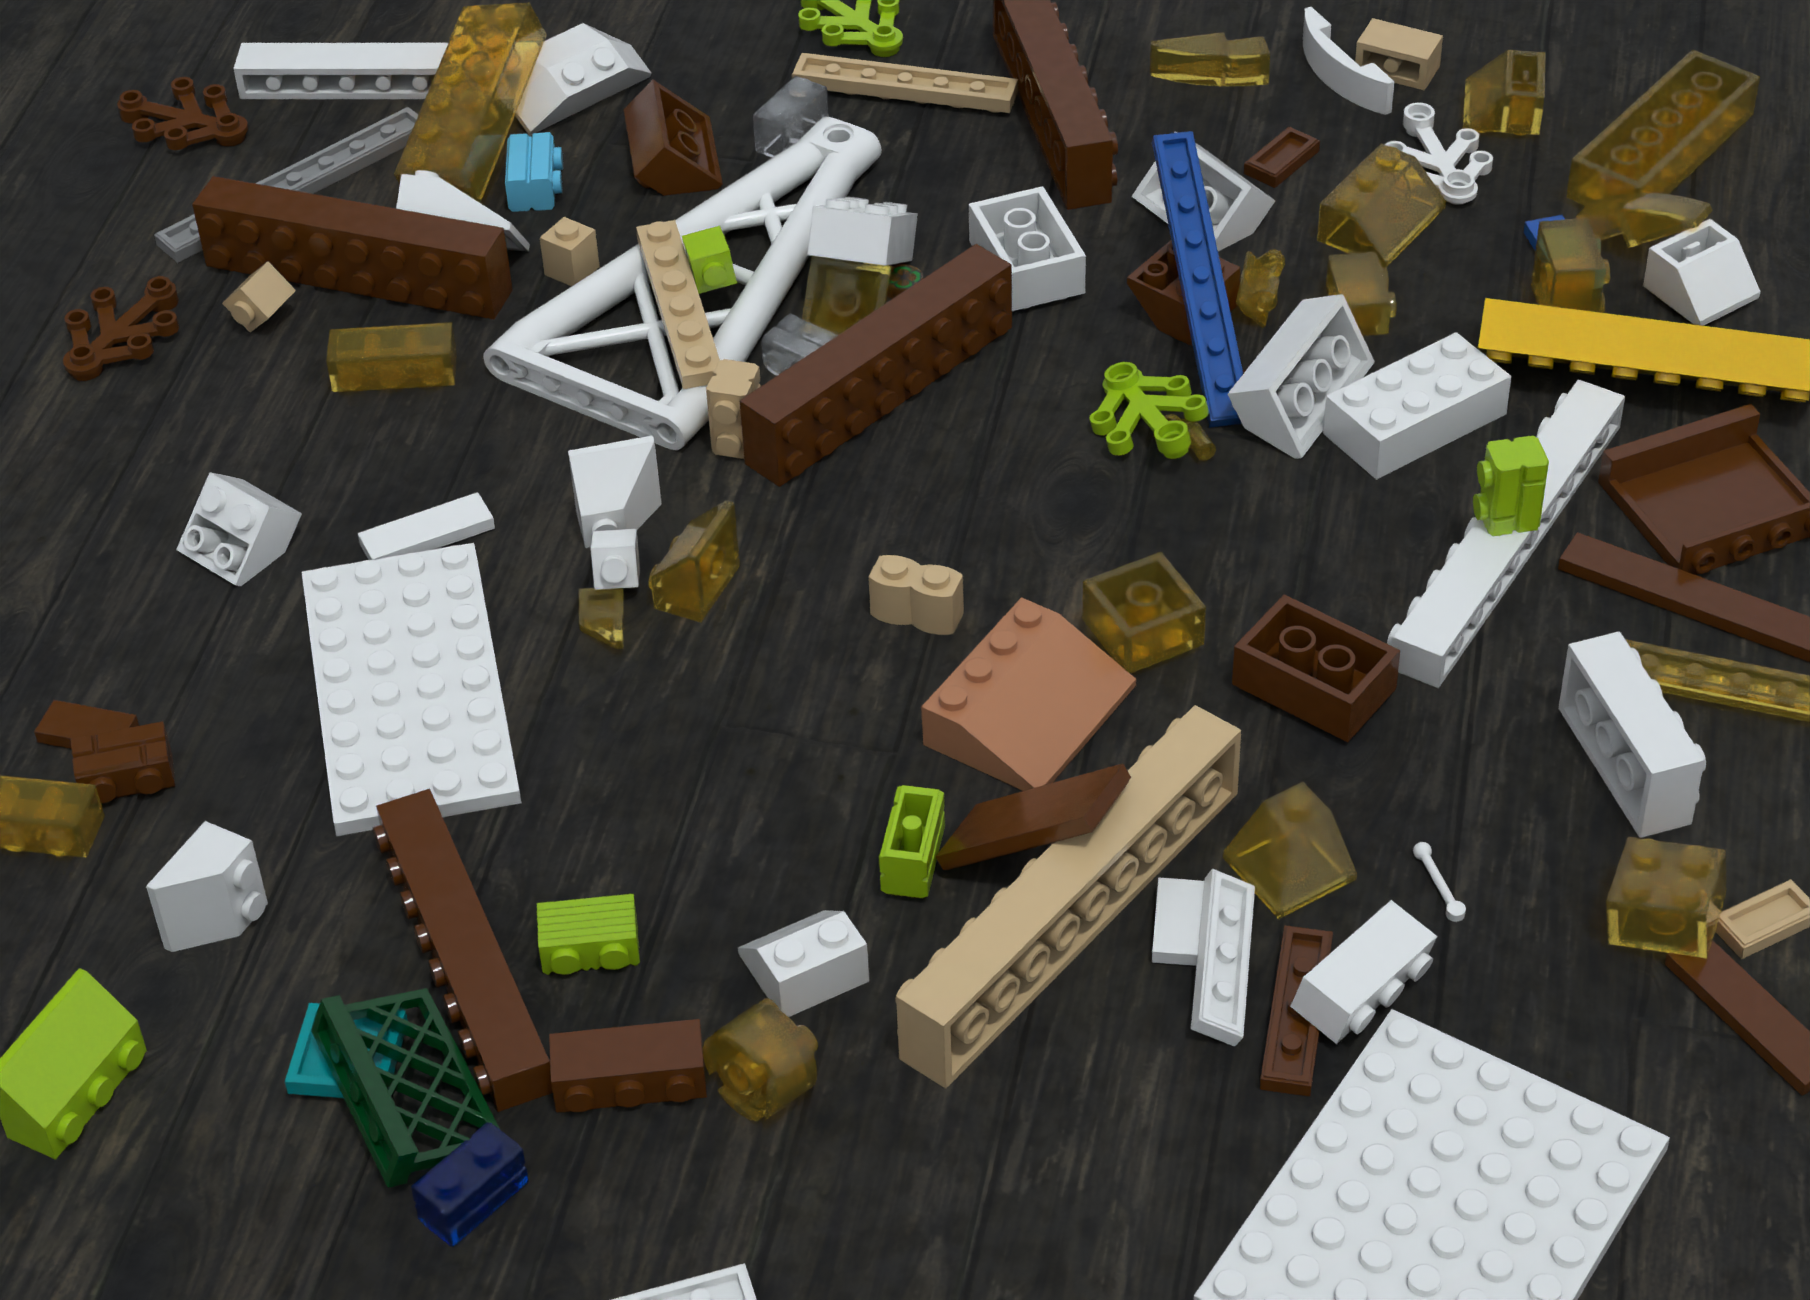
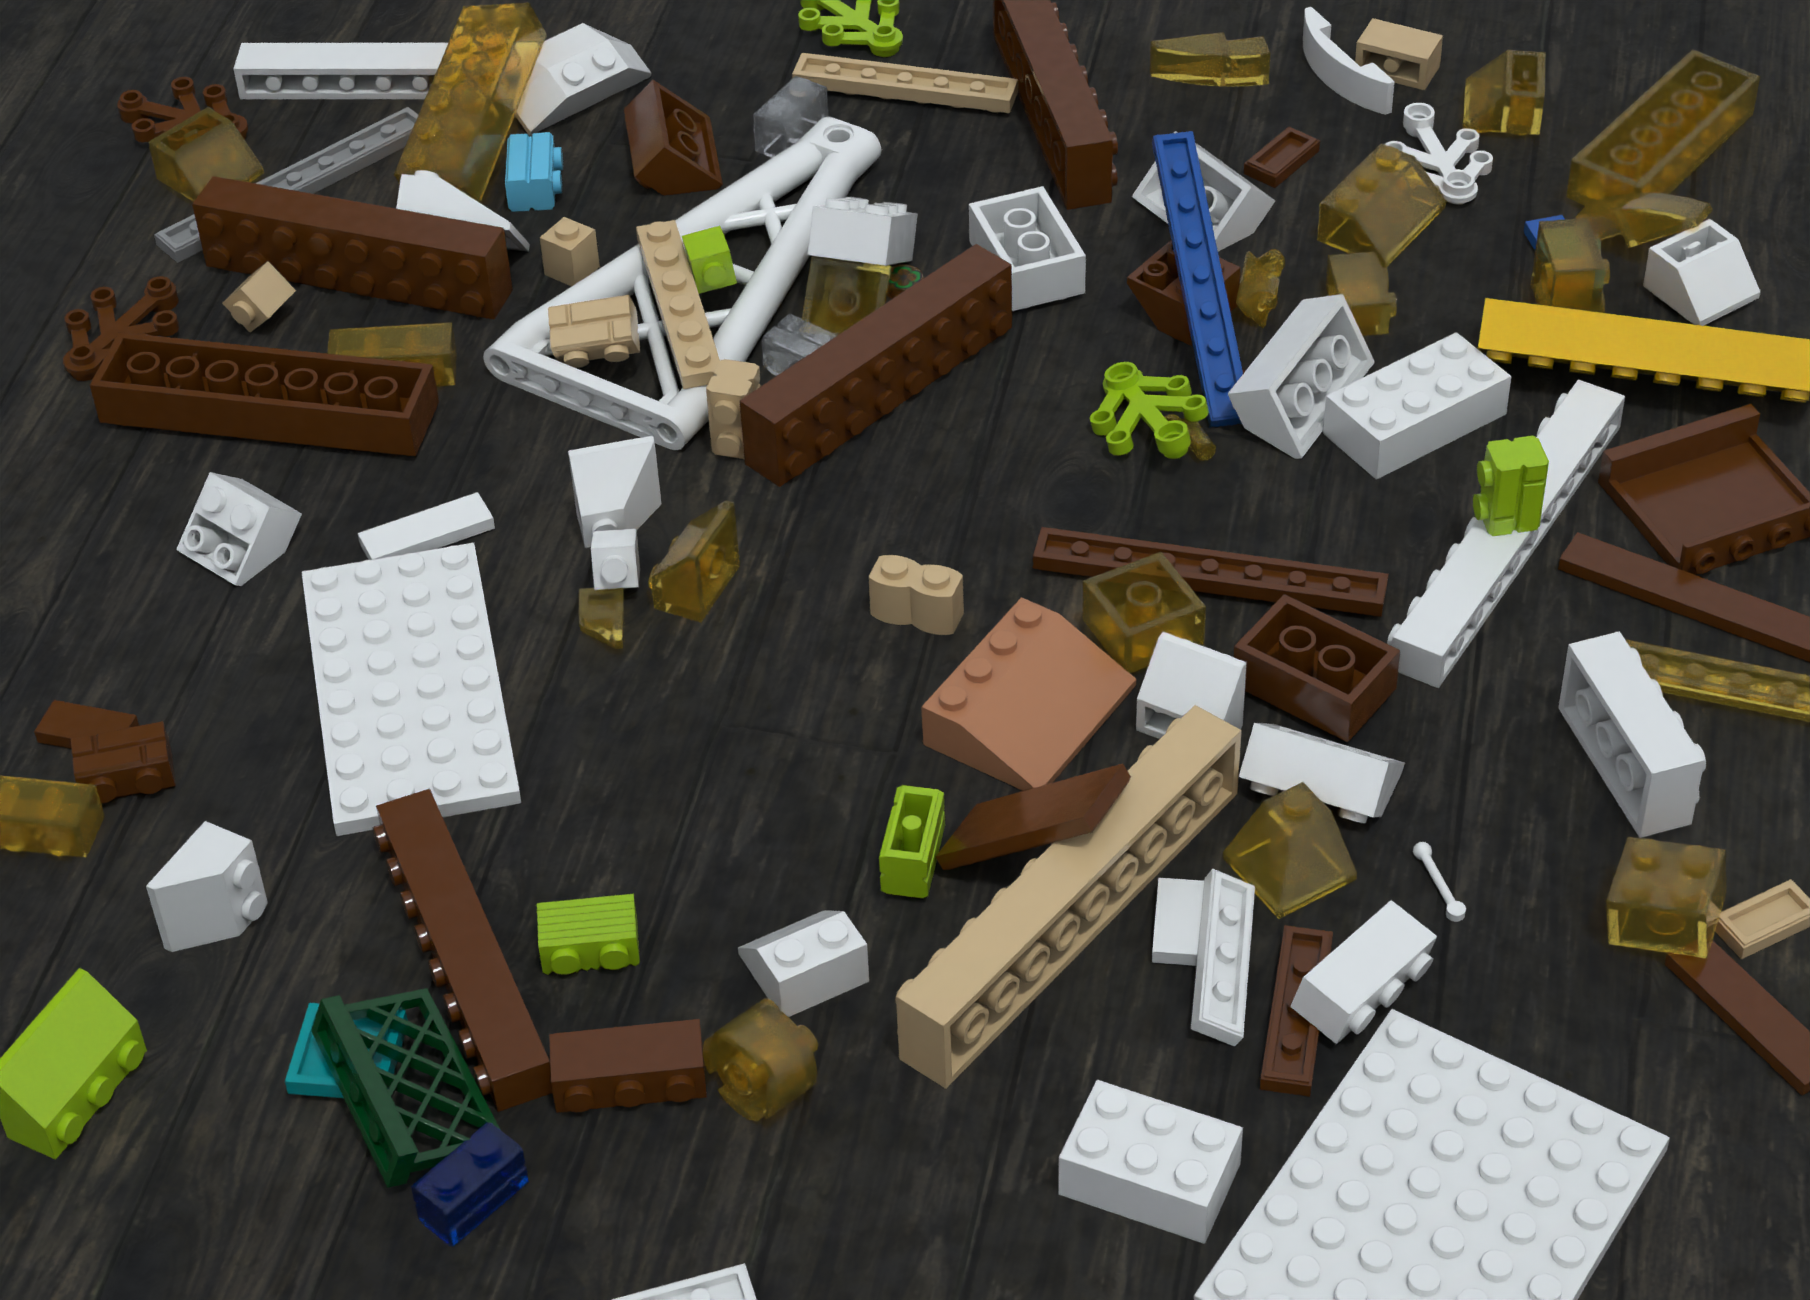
none -> reddish brown brick [90,332,439,456]
none -> clear yellow slope [148,107,264,202]
none -> tan brick [548,295,640,368]
none -> reddish brown plate [1033,527,1389,617]
none -> white brick [1059,1080,1243,1244]
none -> white slope [1136,632,1246,739]
none -> white slope [1239,723,1405,823]

